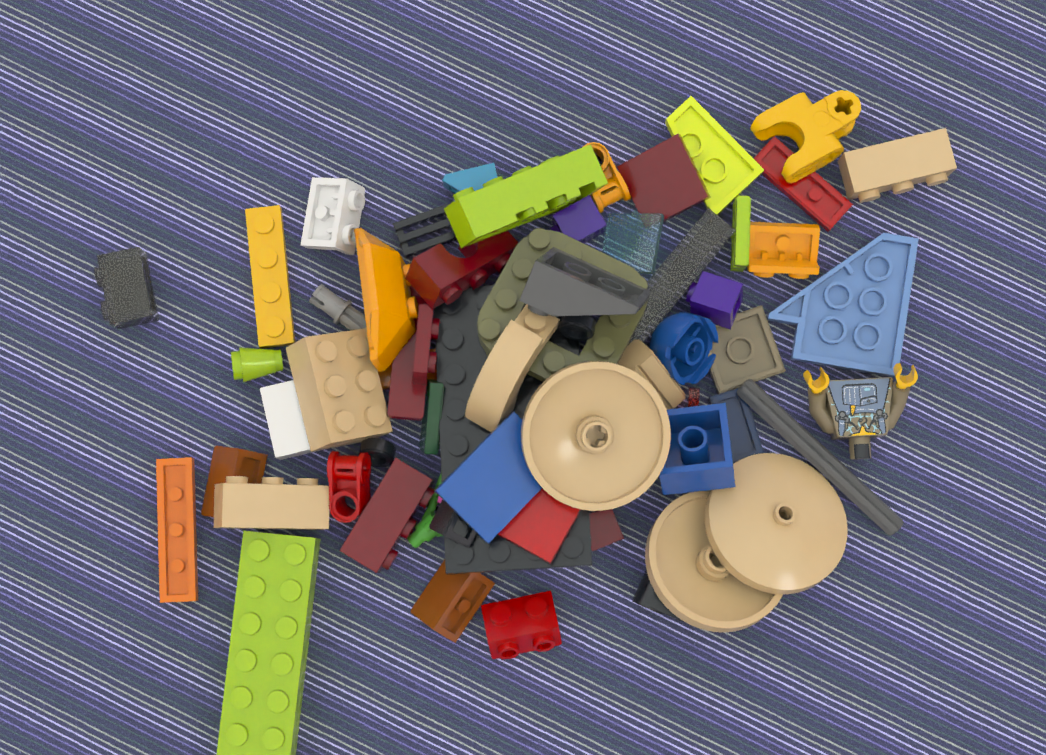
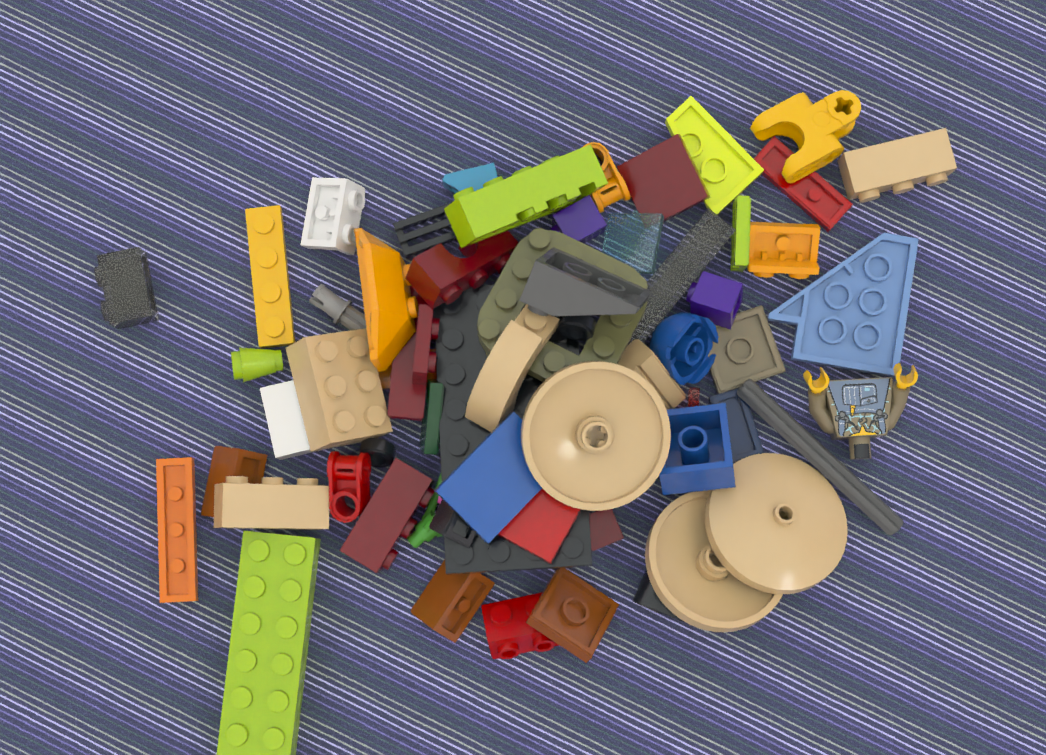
none -> dark orange tile [526,568,619,663]

